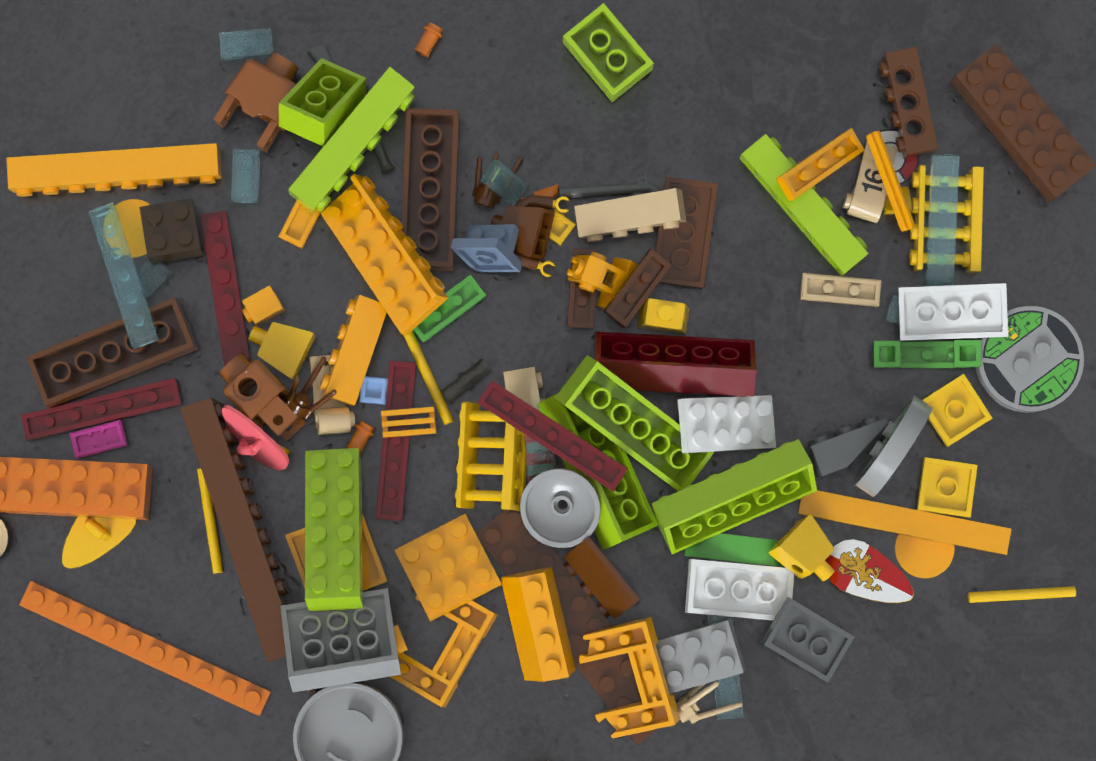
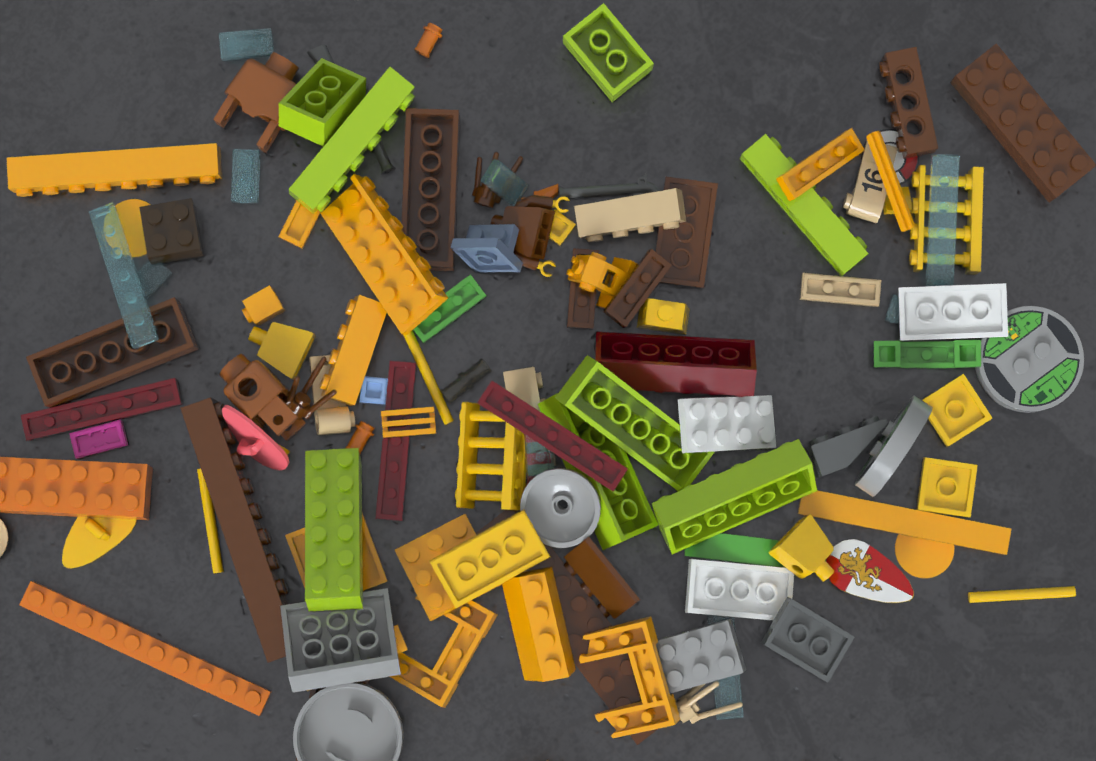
dark red plate [200,210,251,366] -> none
none -> yellow tile [430,509,550,608]

